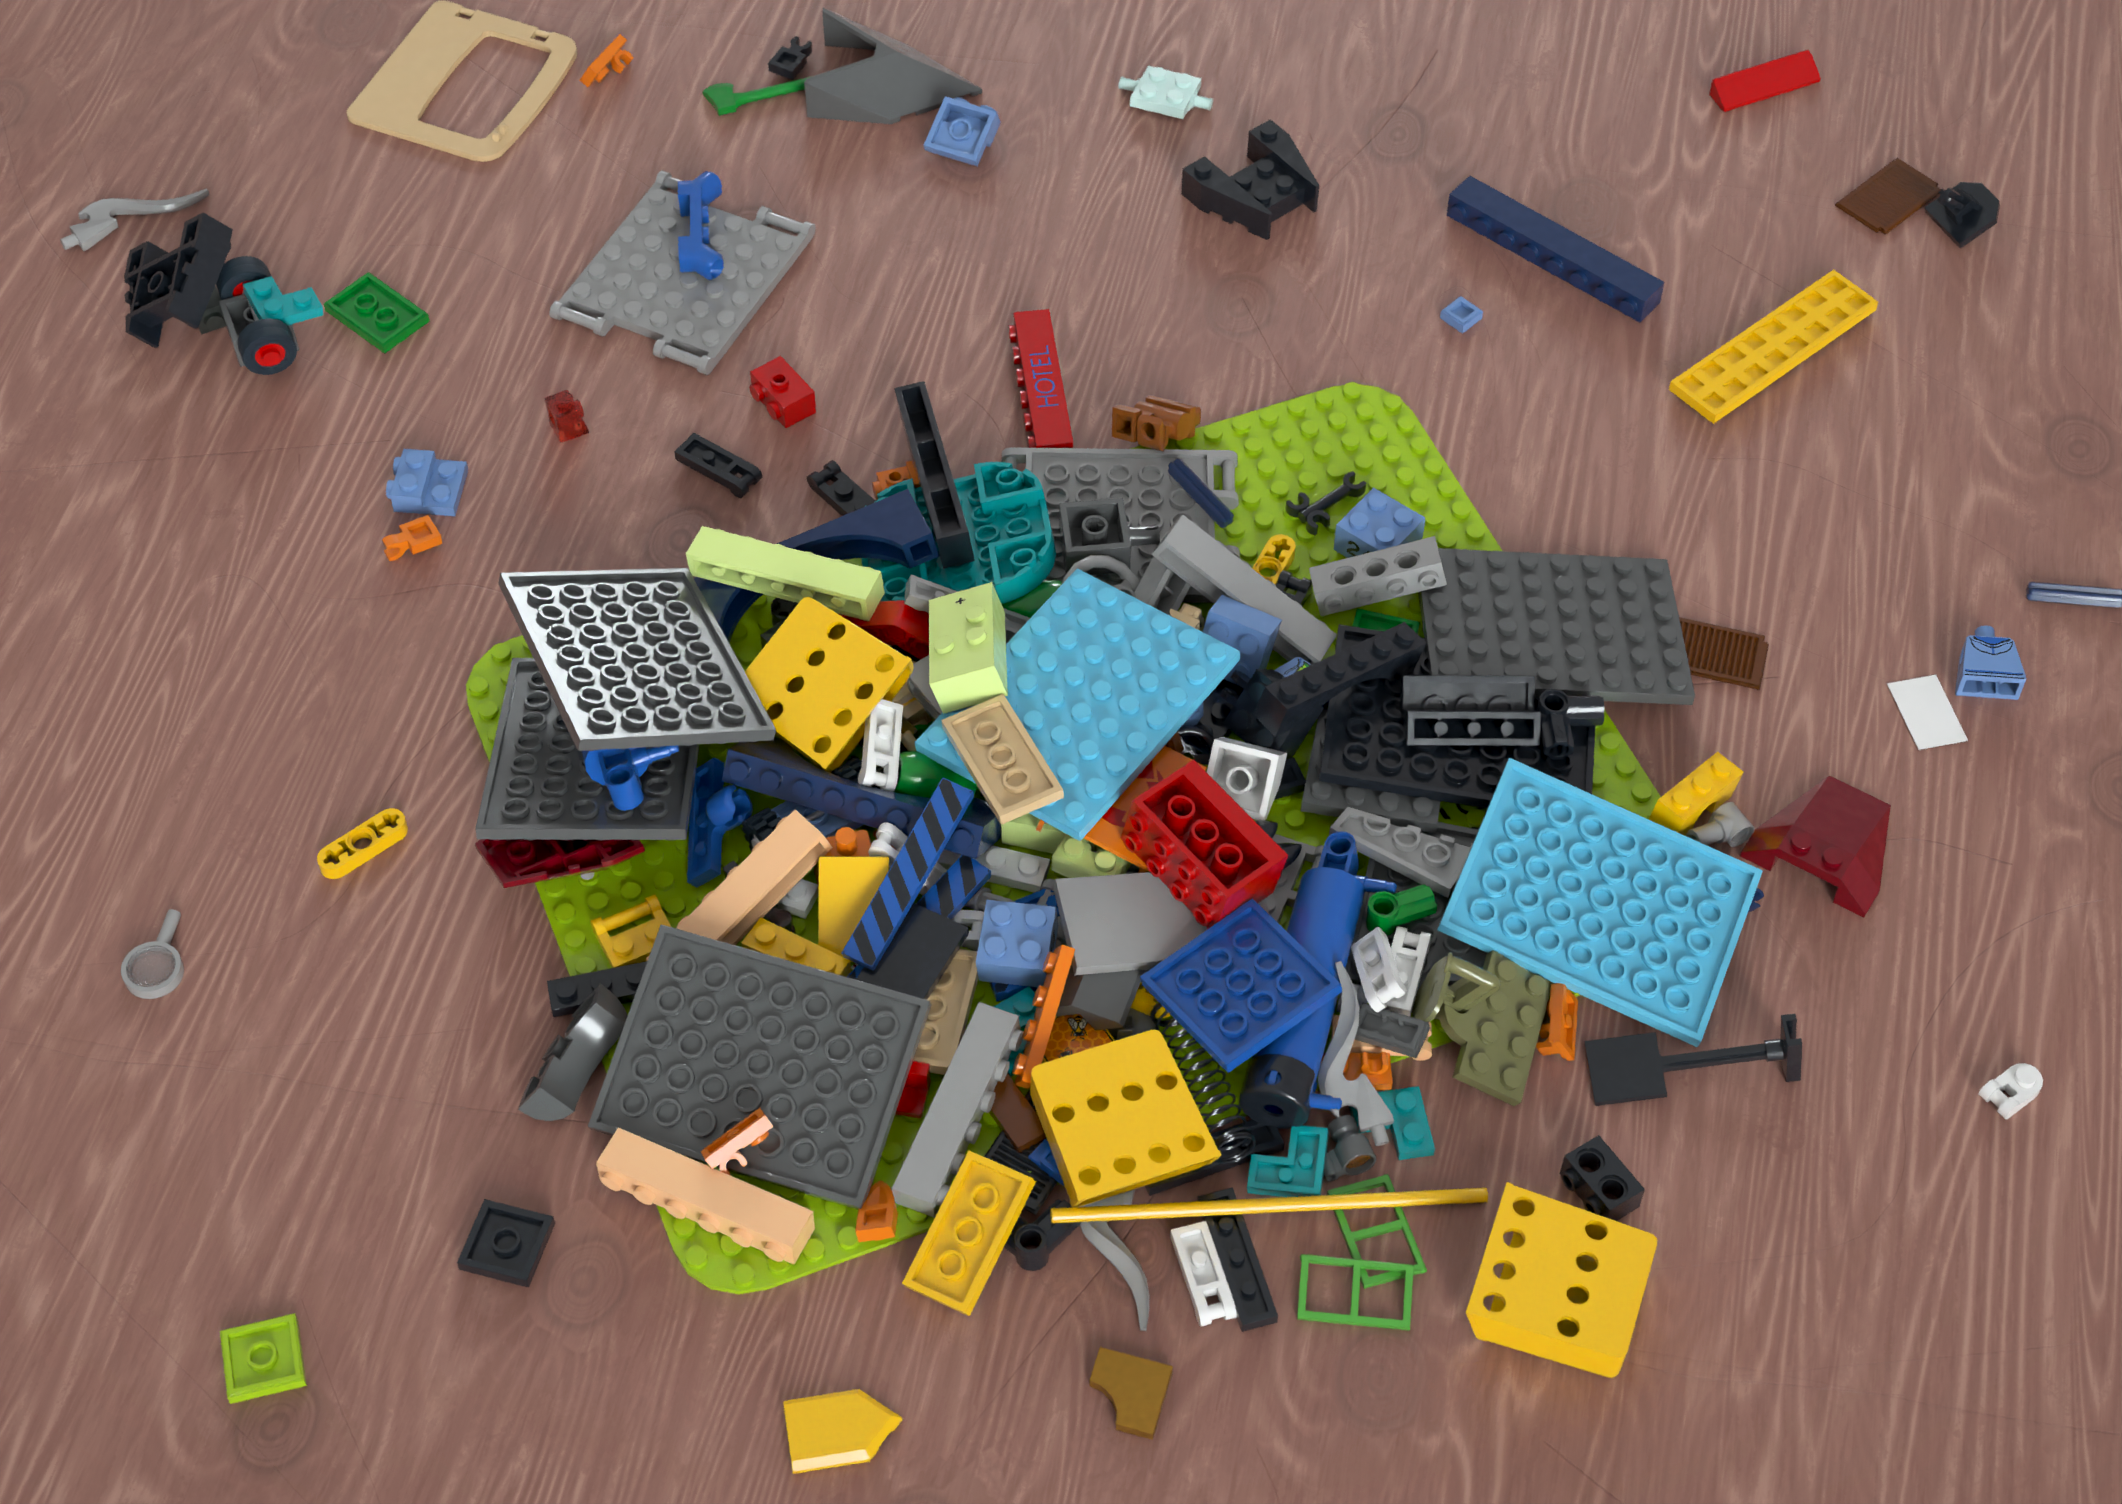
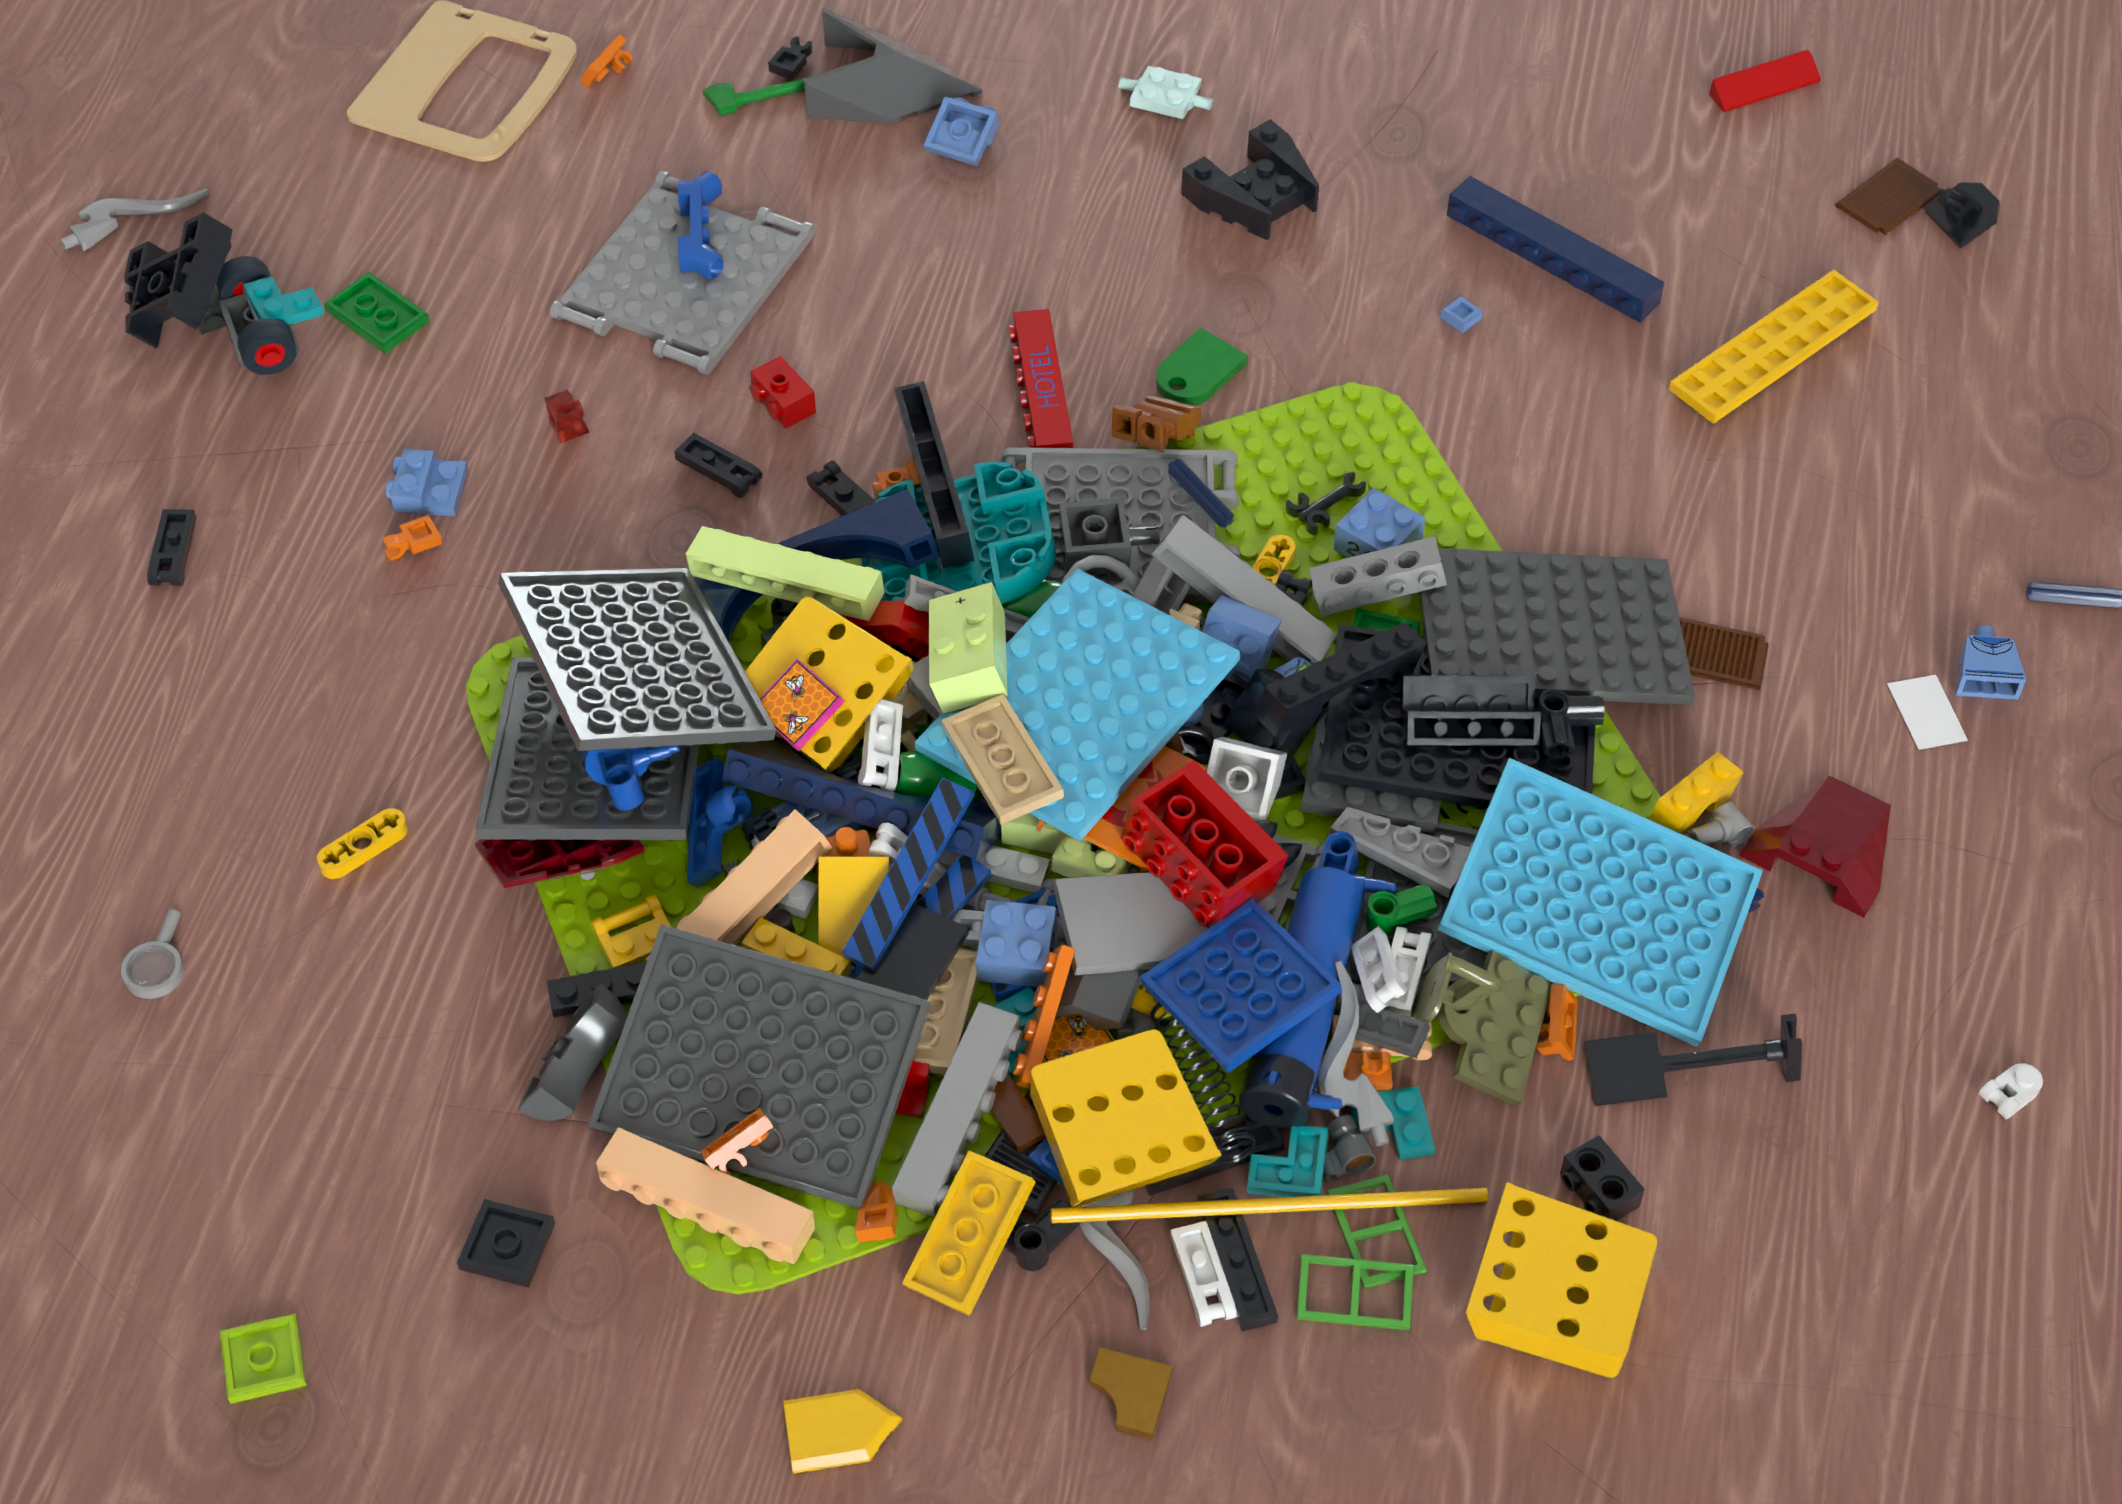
none -> black plate [147,509,197,586]
none -> tile [760,659,845,751]
none -> green tile [1156,328,1248,405]

